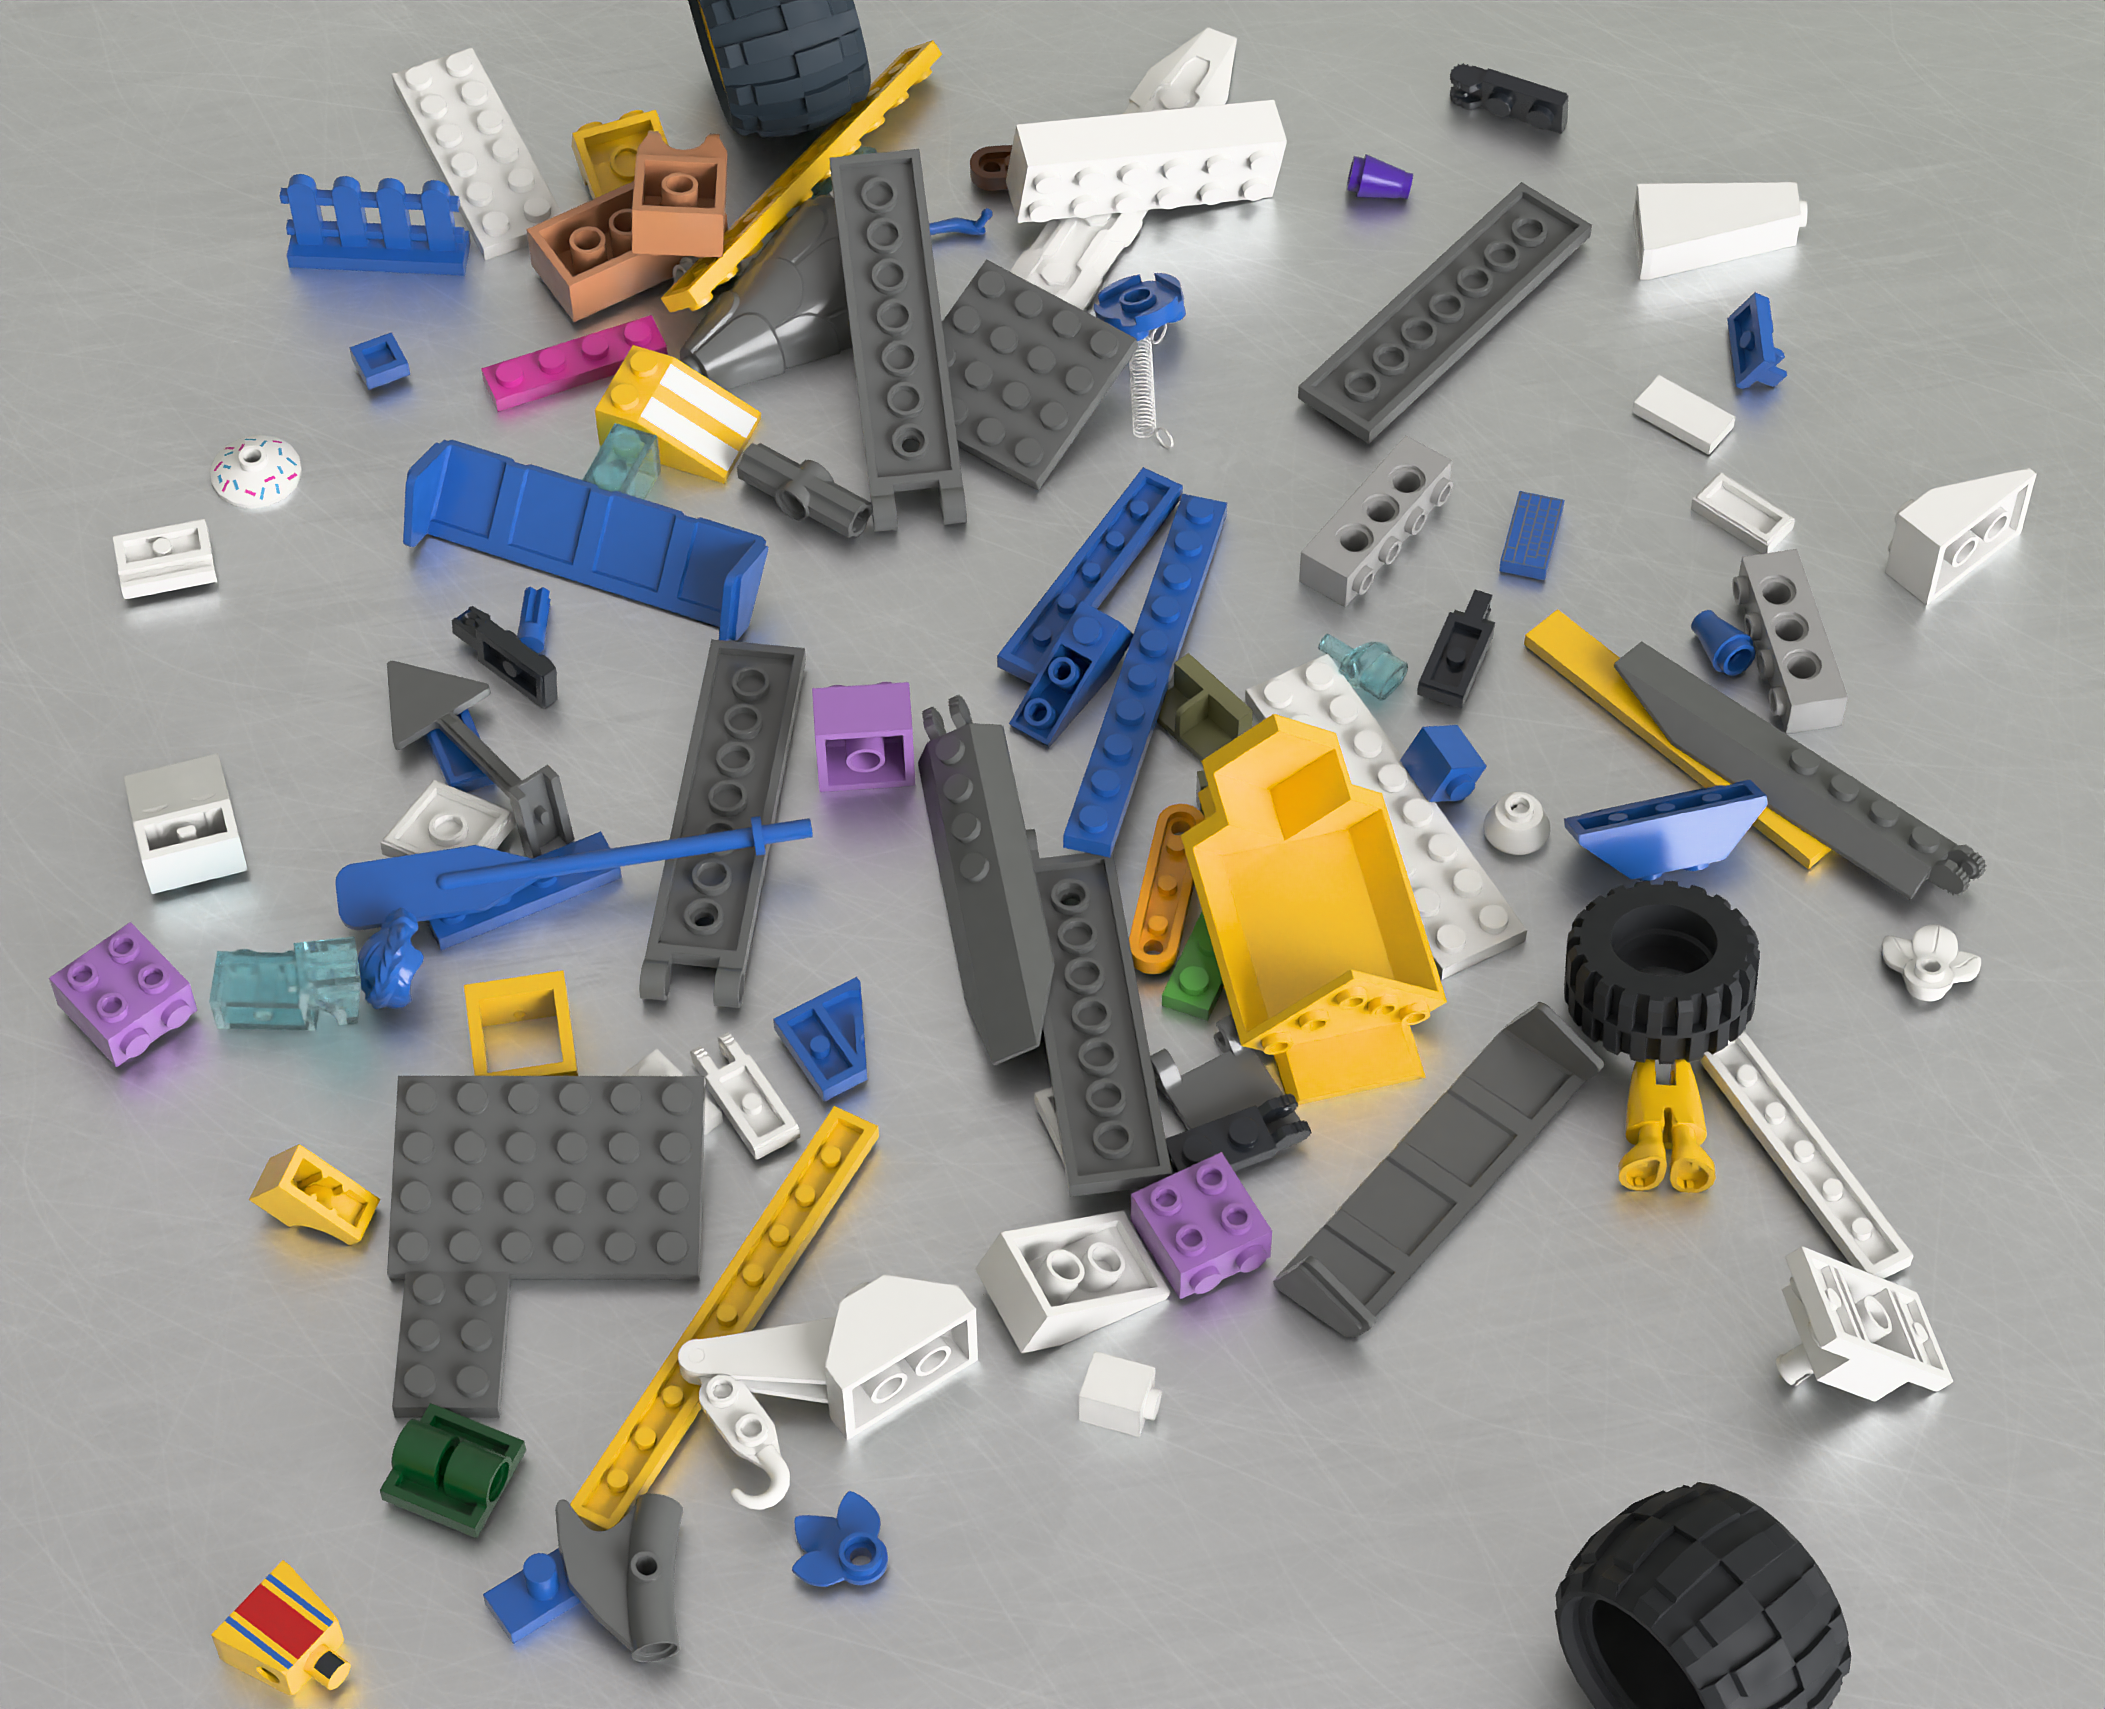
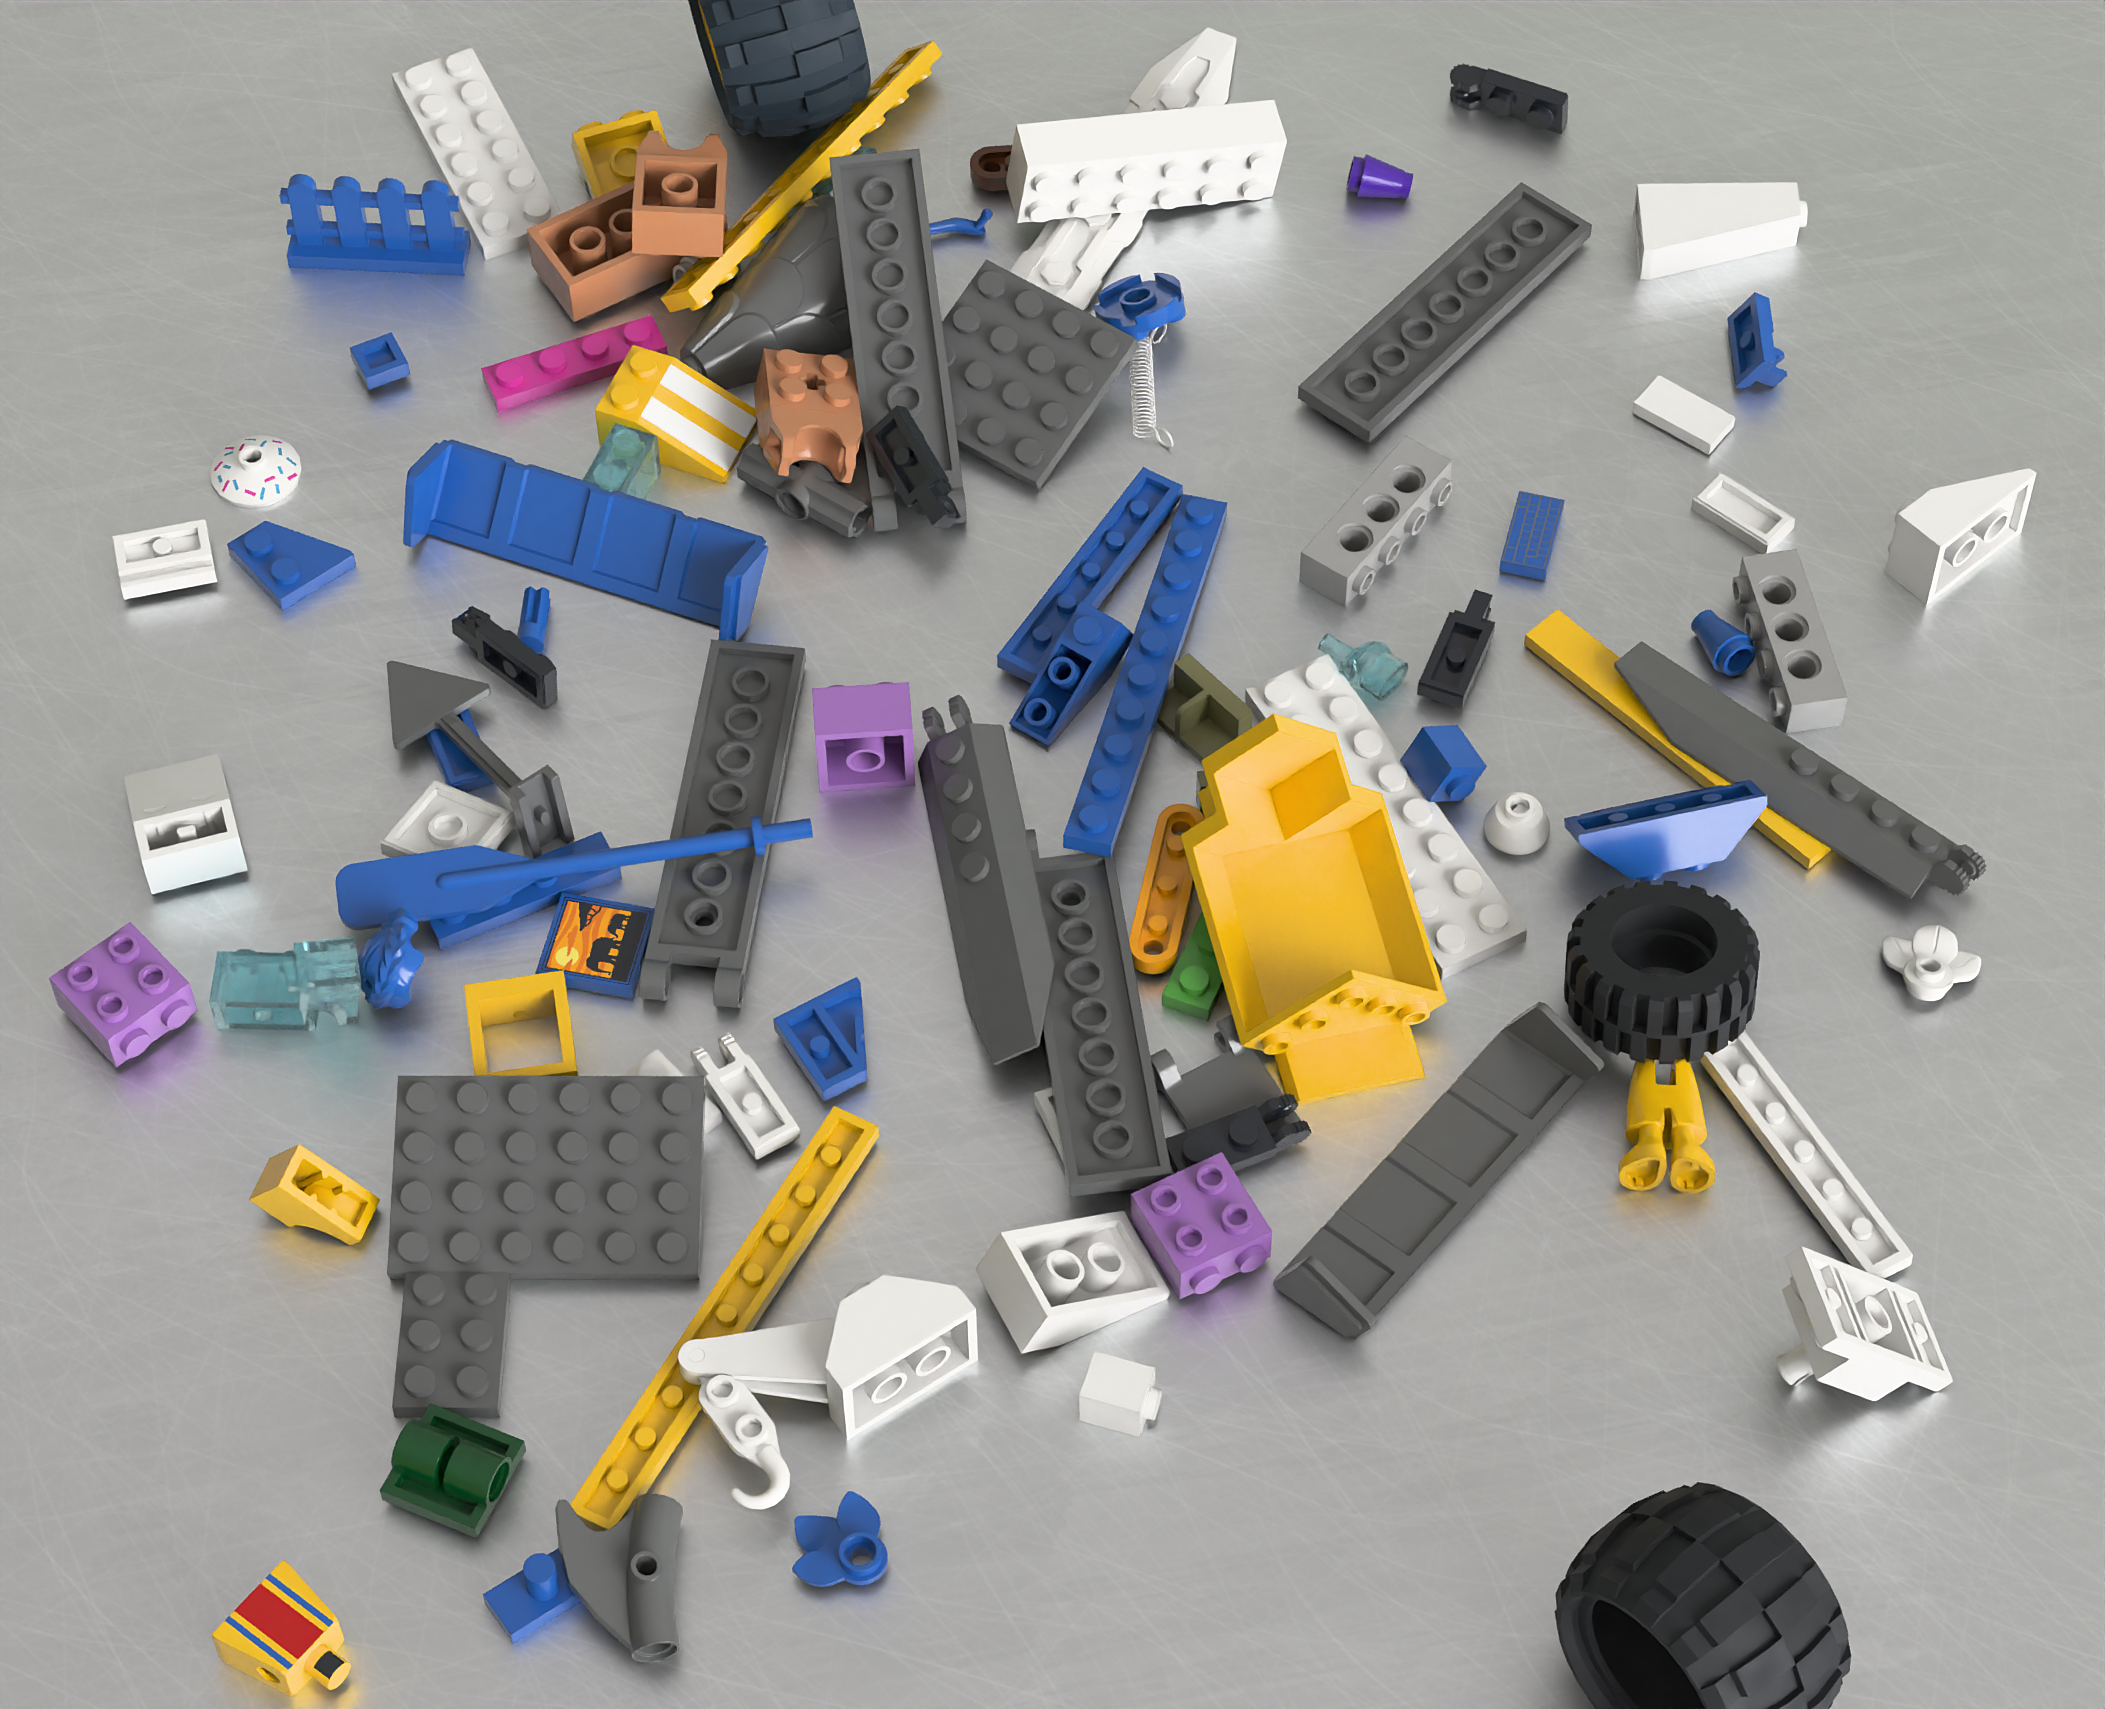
none -> blue wing [227,521,356,611]
none -> tile [535,892,655,999]
none -> nougat brick [754,348,863,483]
none -> black hinge [866,405,961,529]

